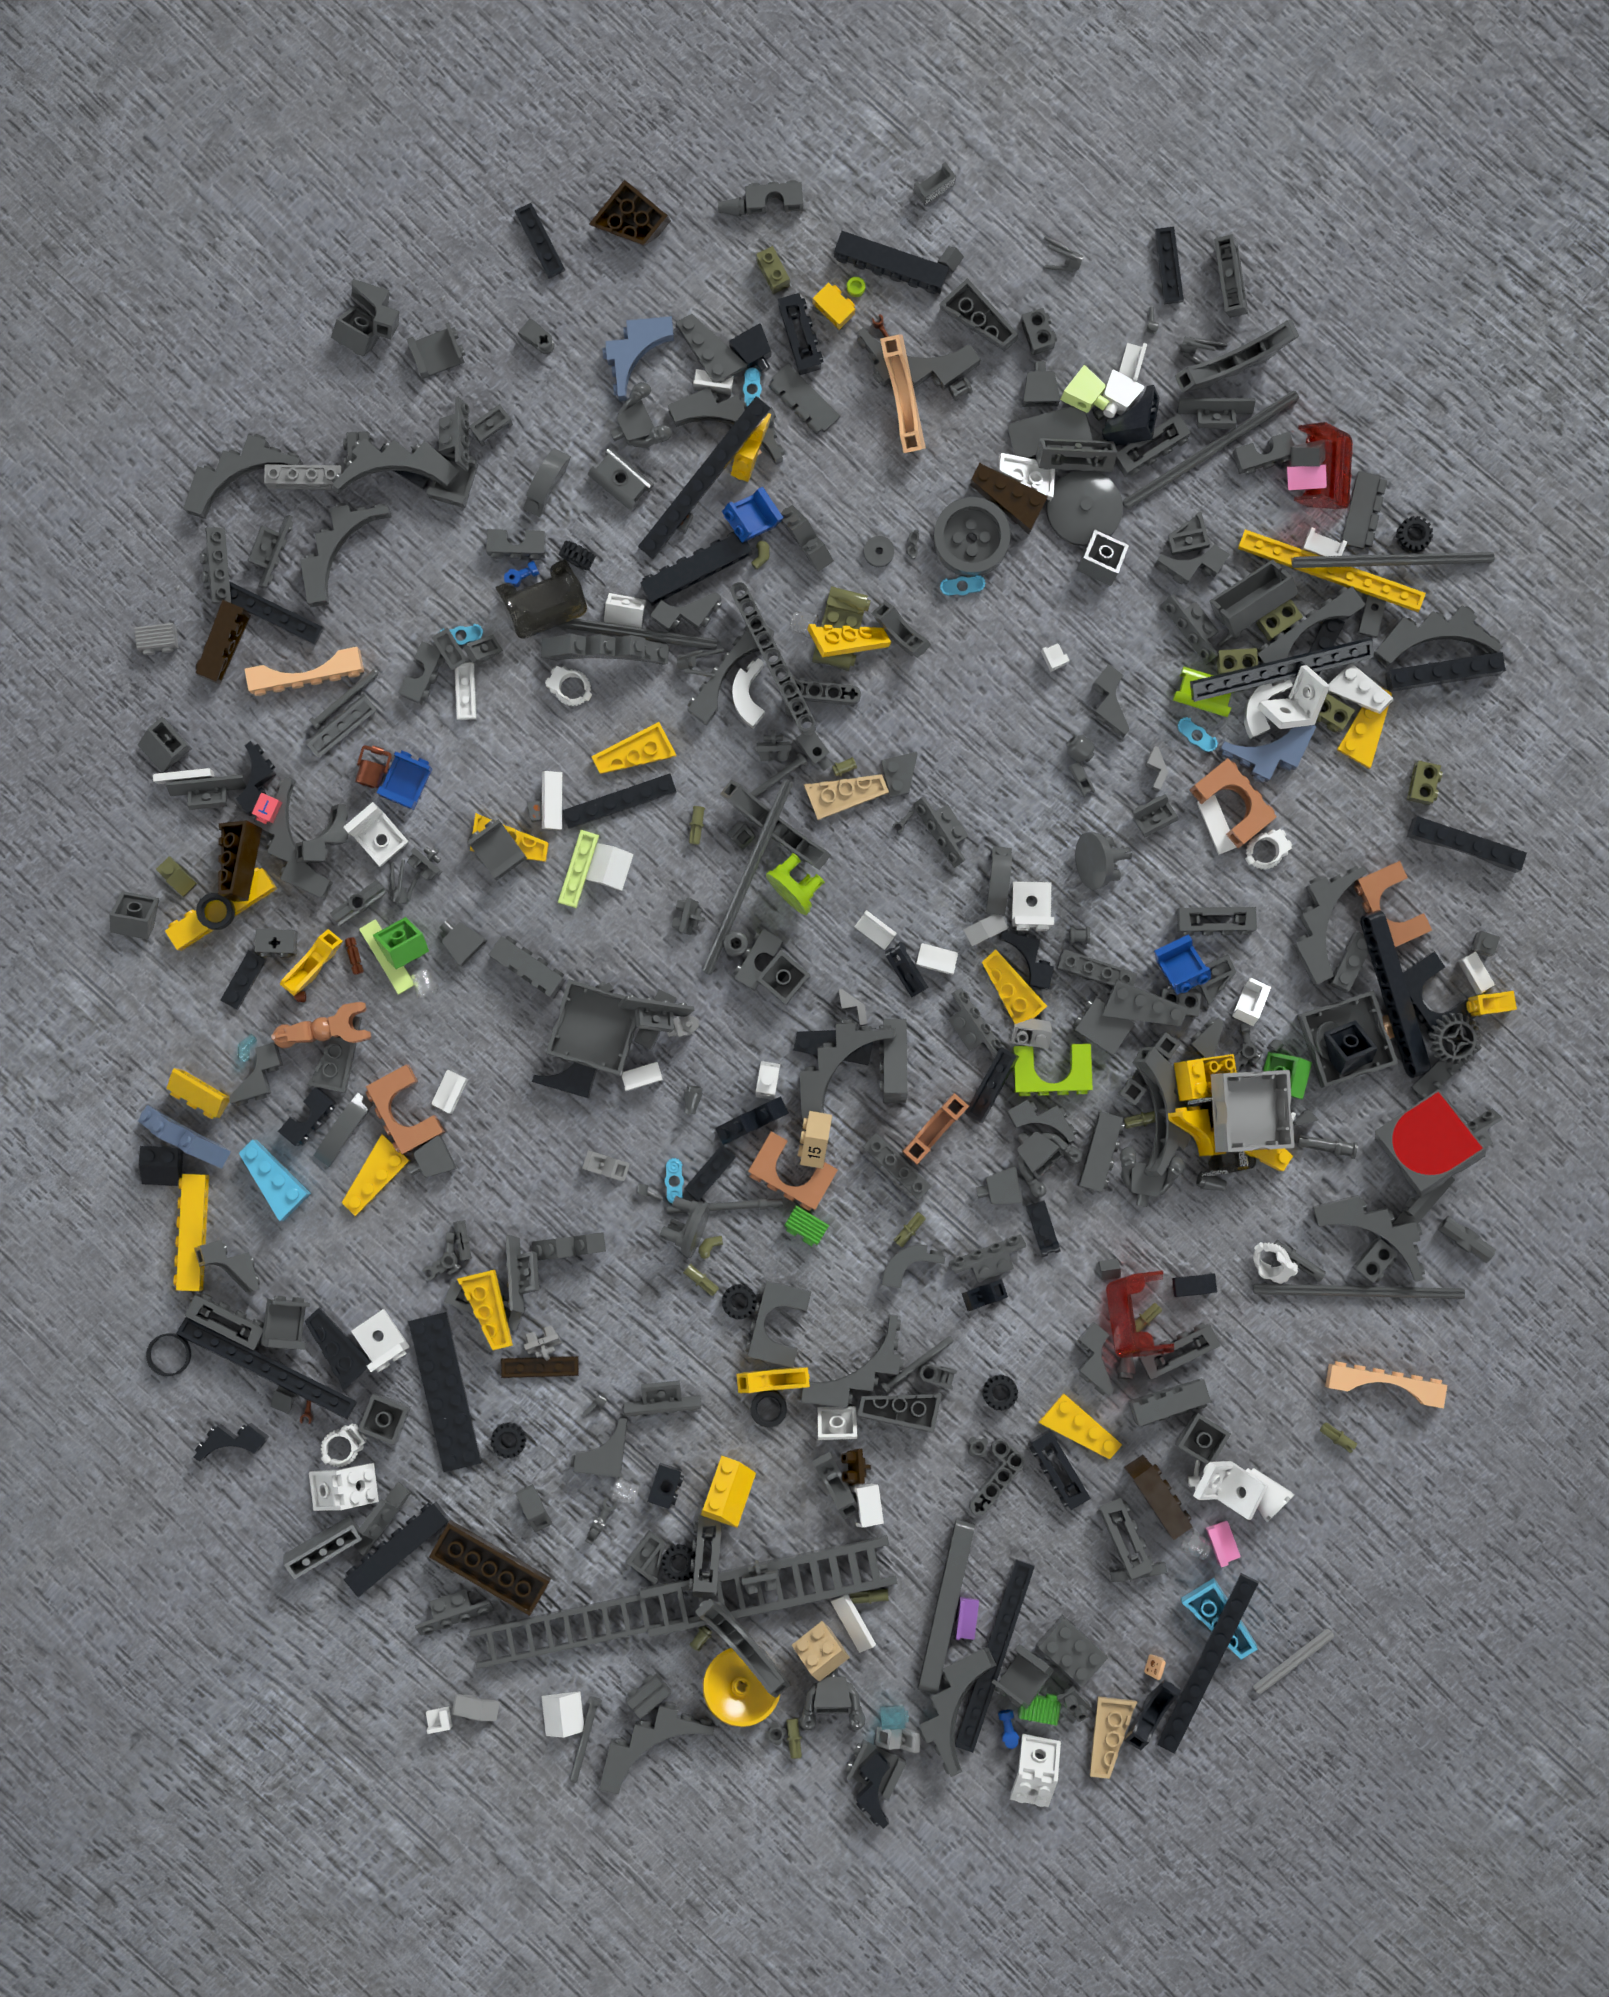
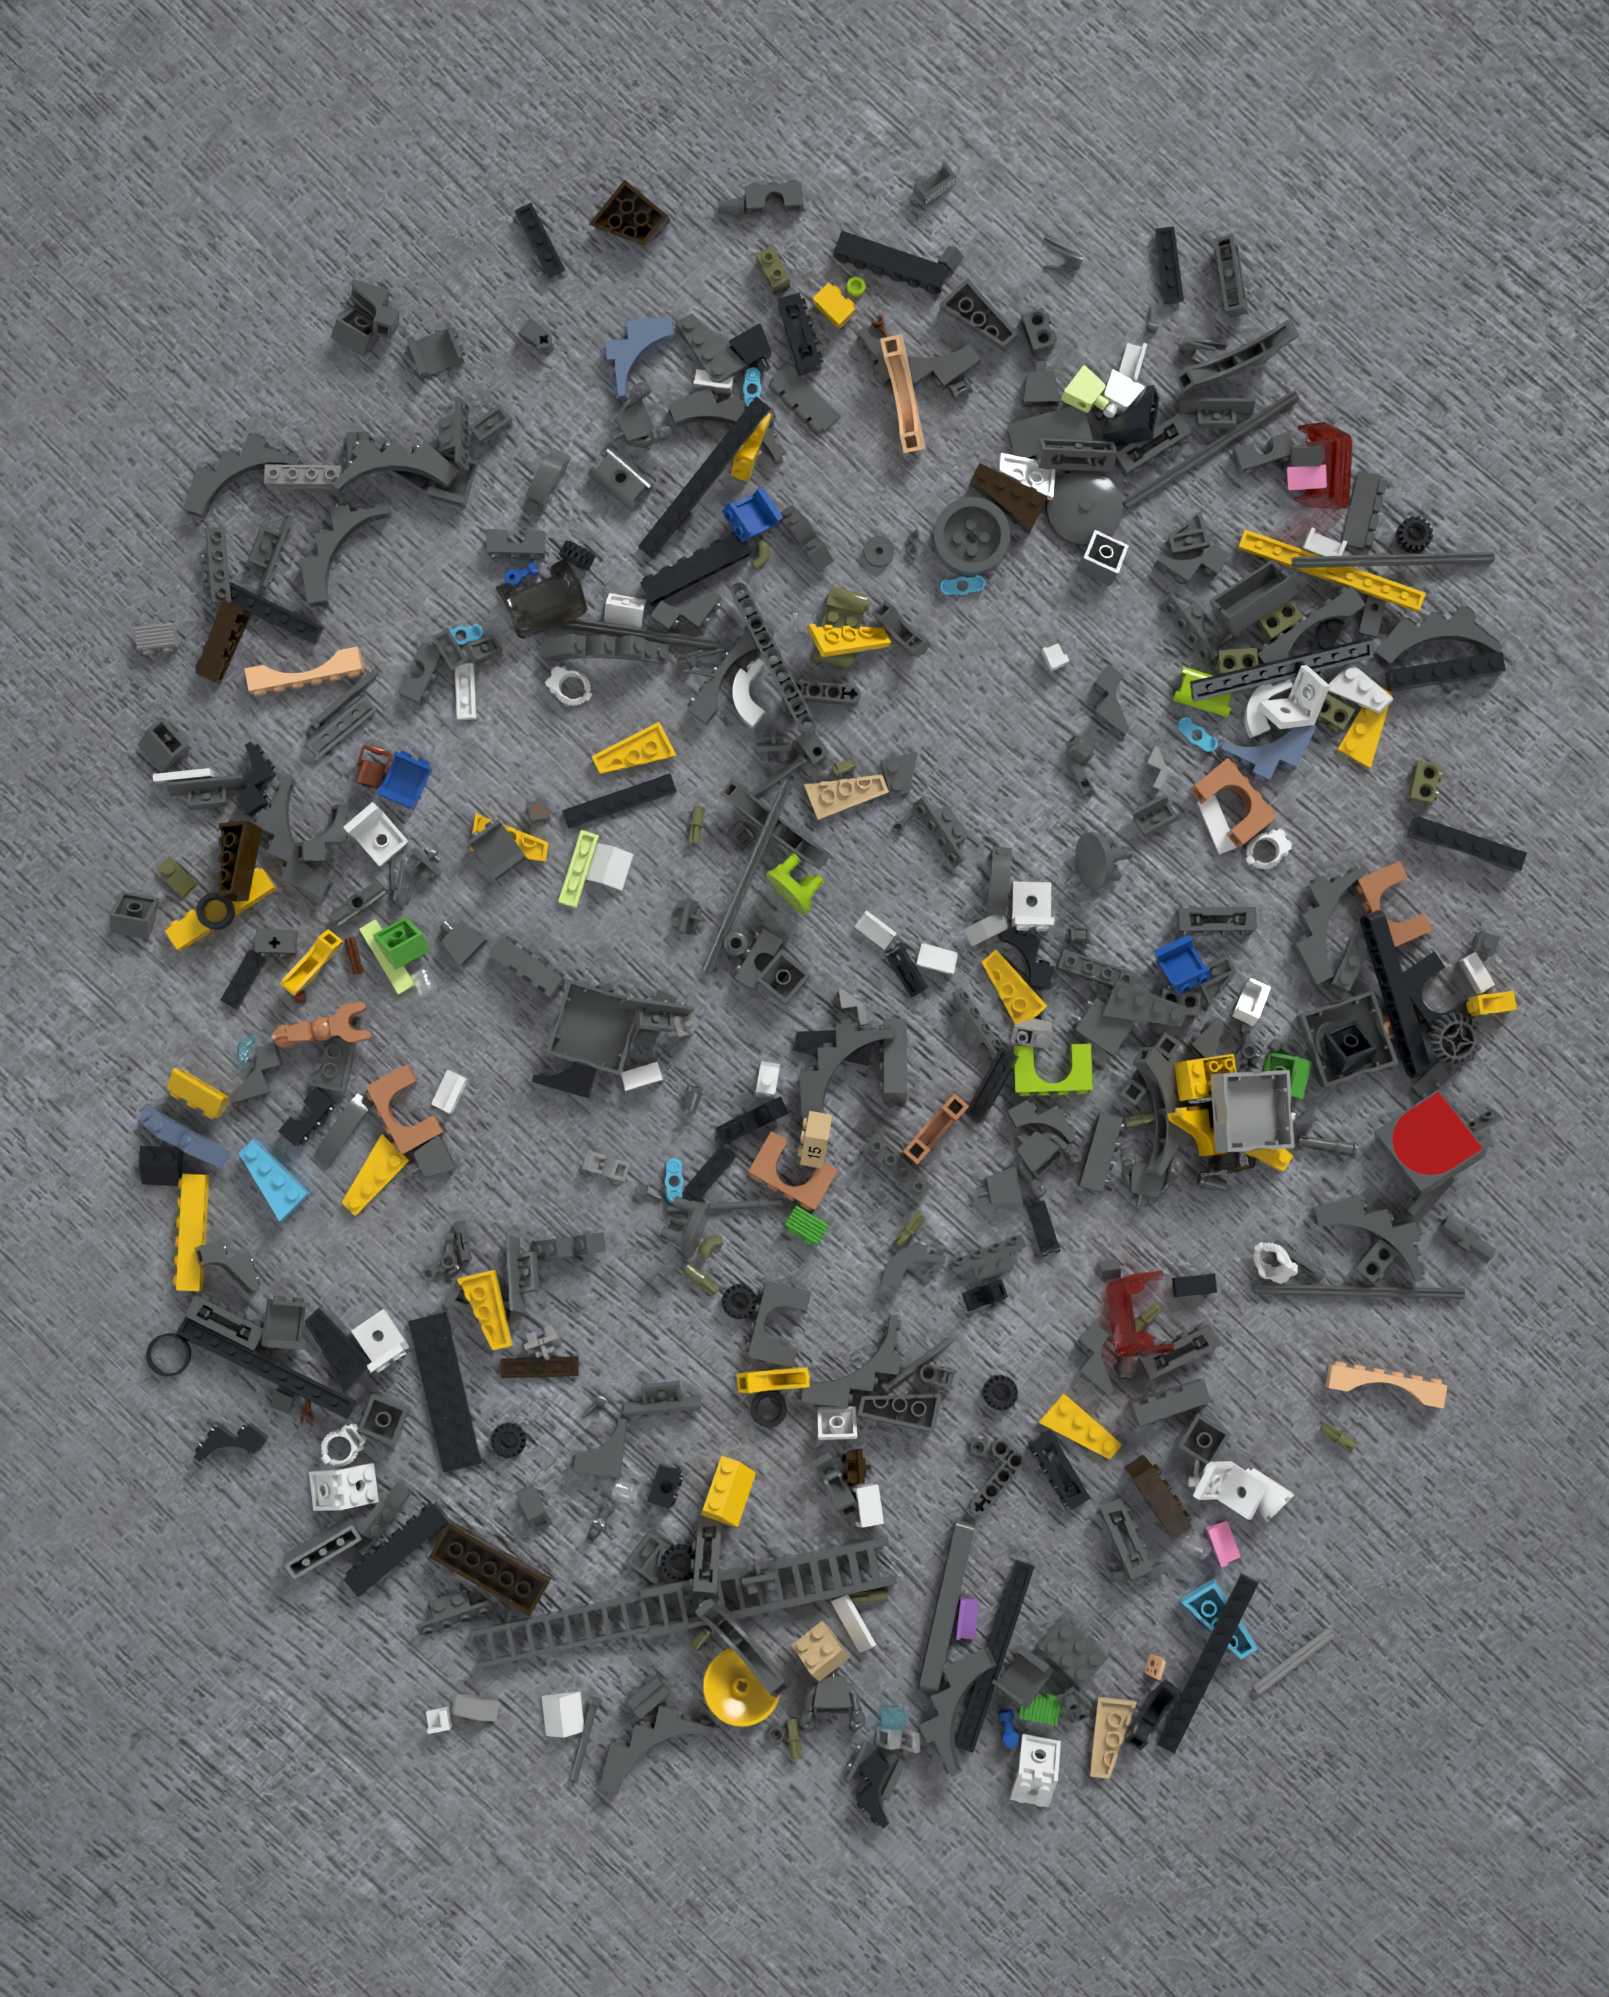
coral brick [252,793,282,824] -> none
white tile [542,771,562,830] -> none

